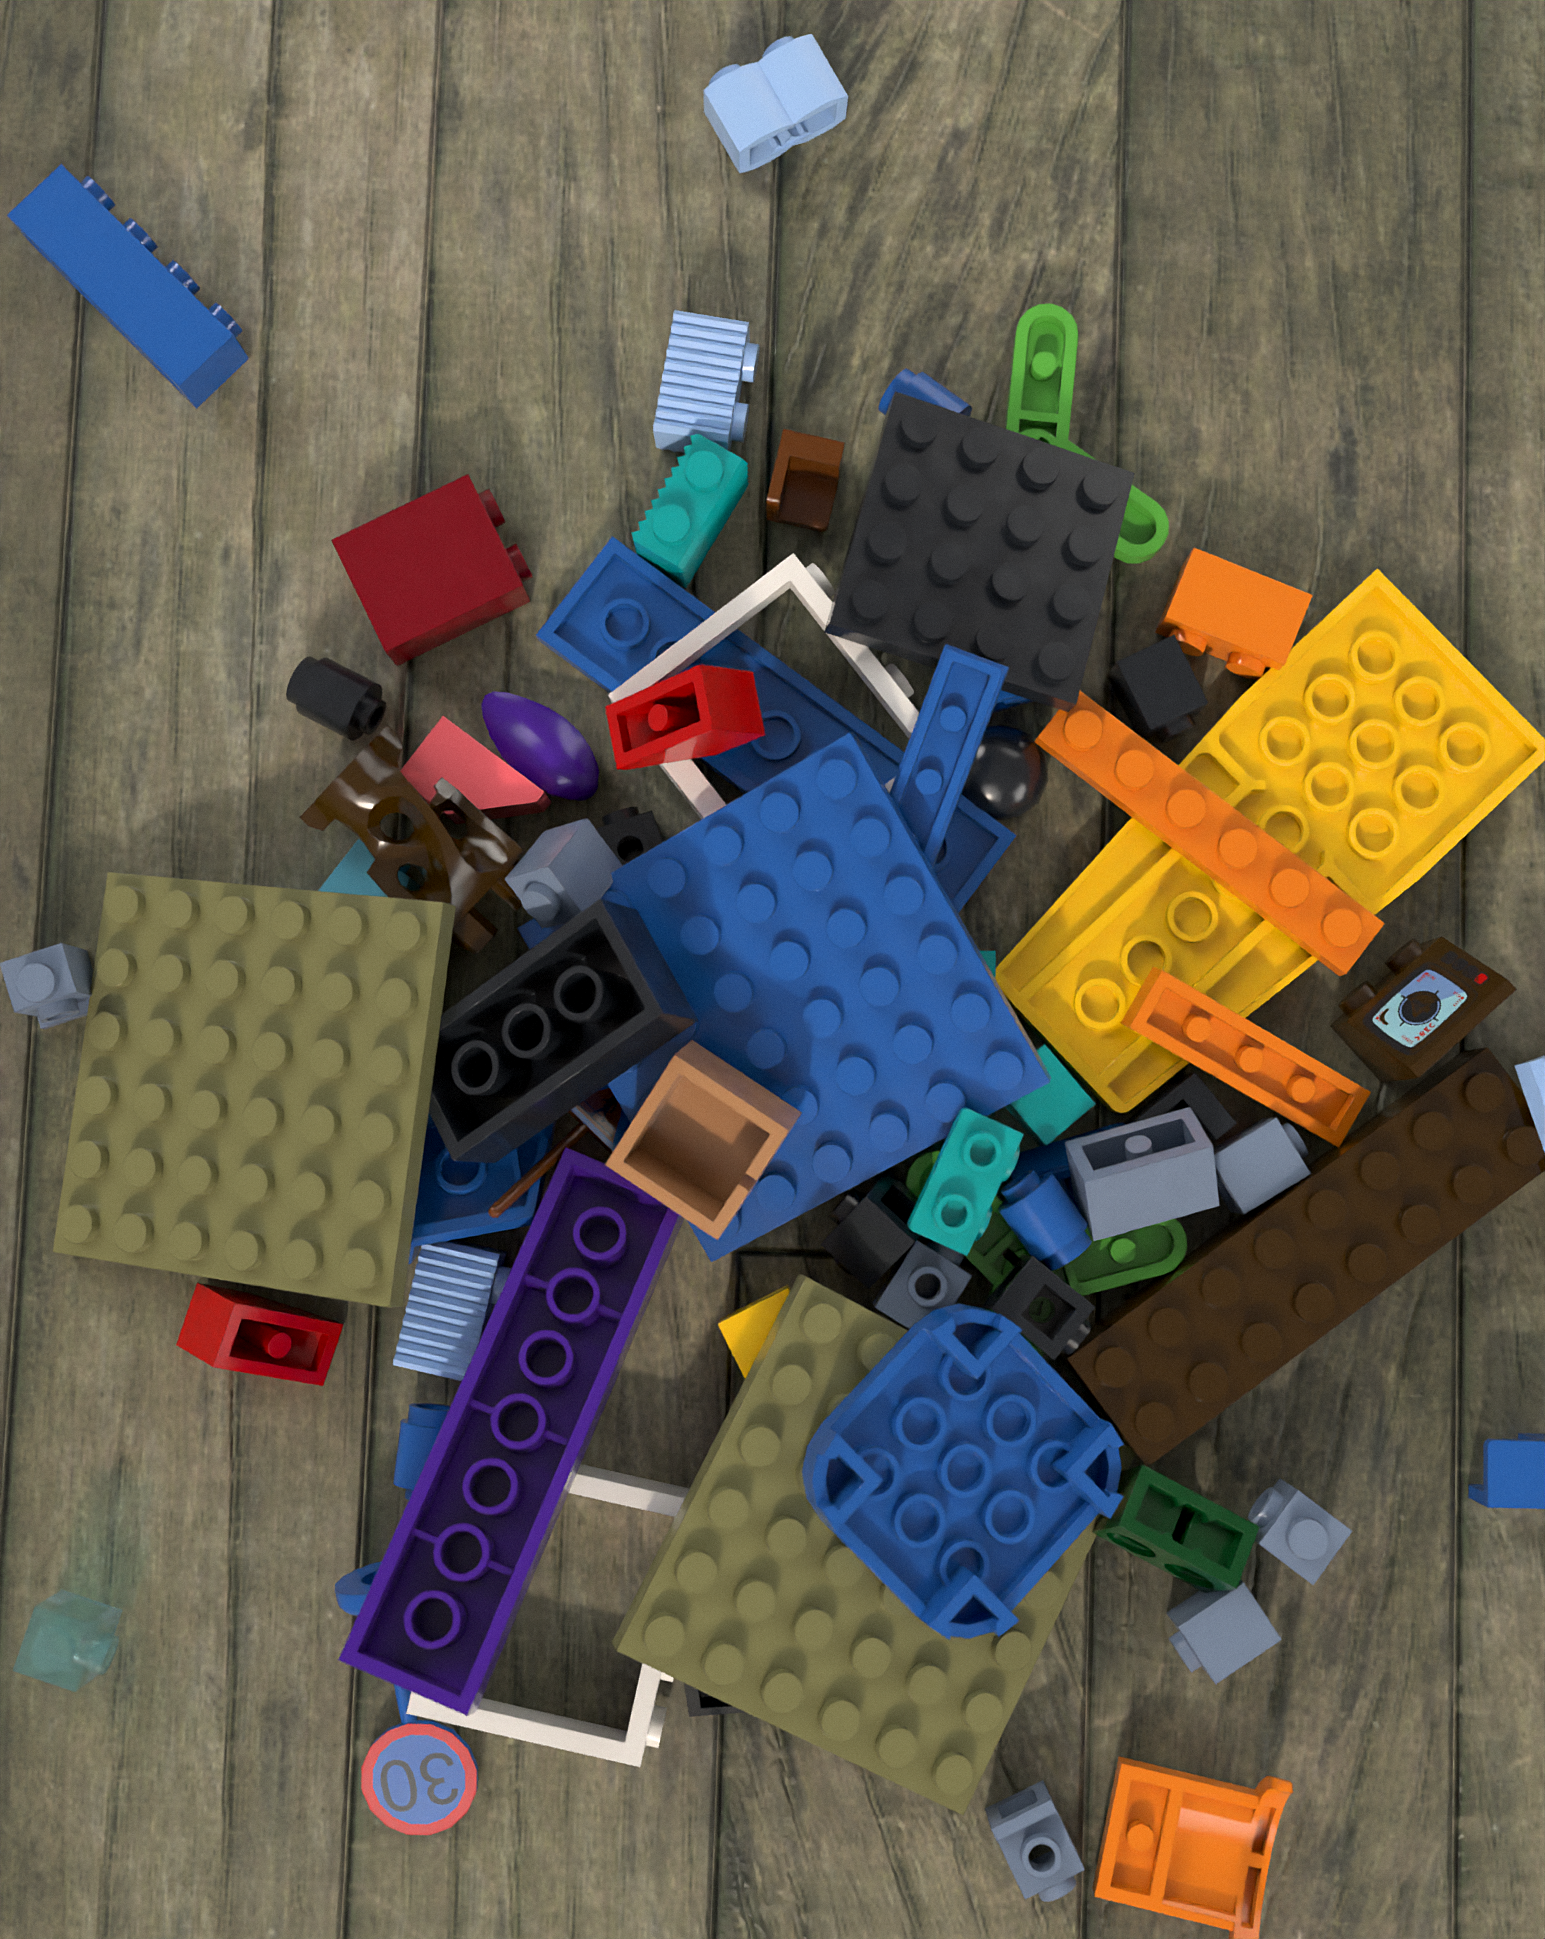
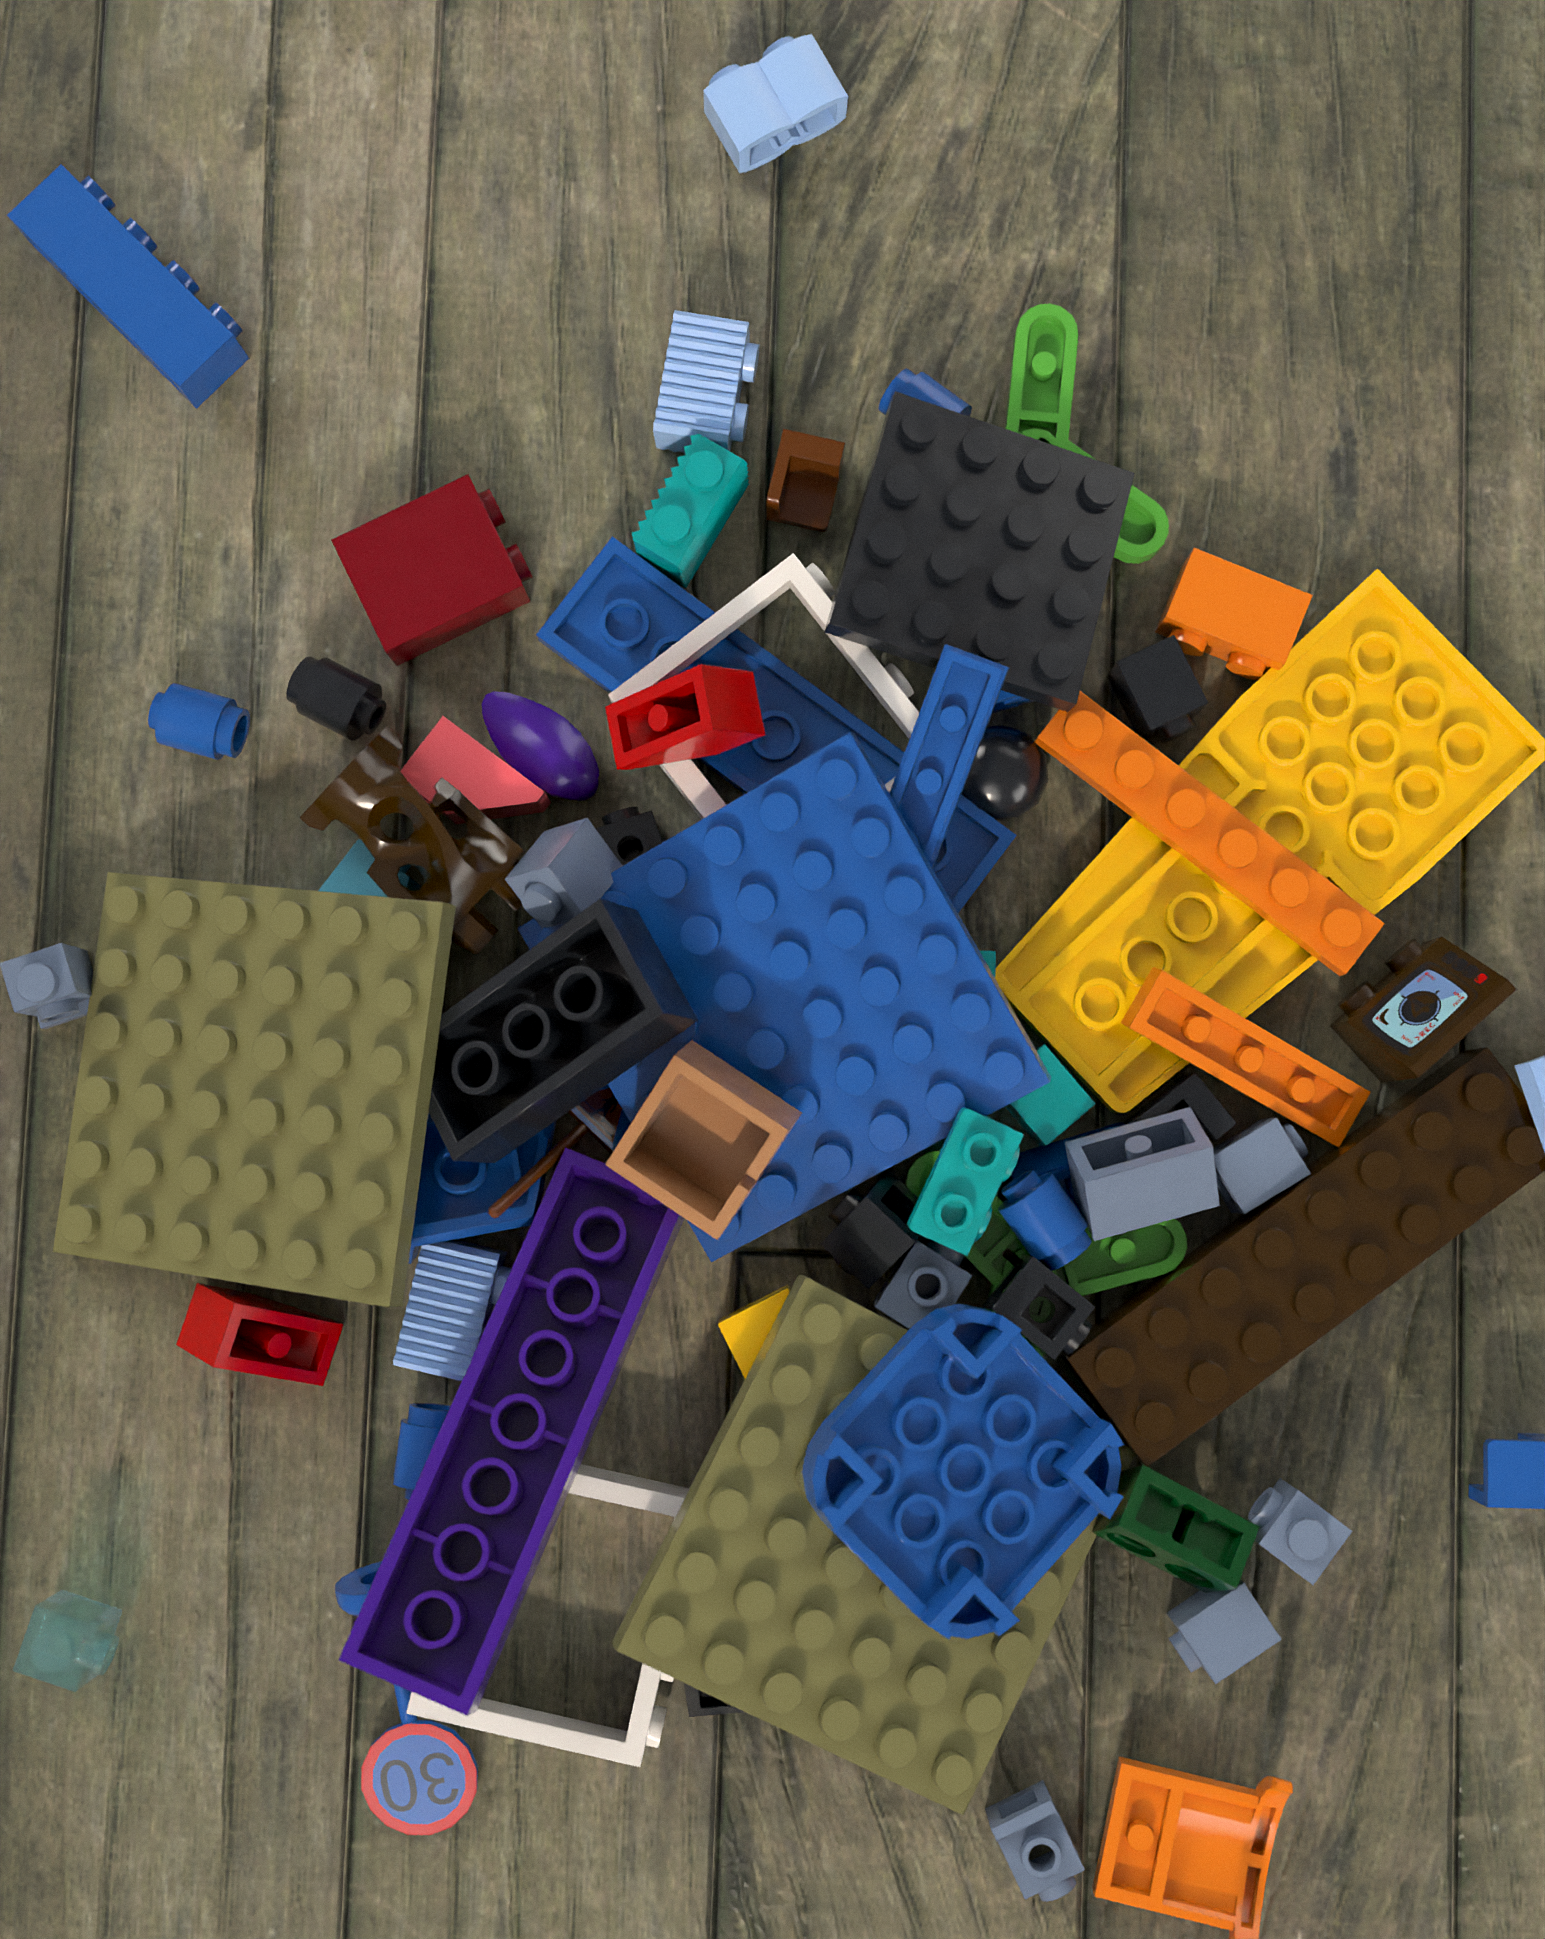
none -> blue brick [148,683,250,760]

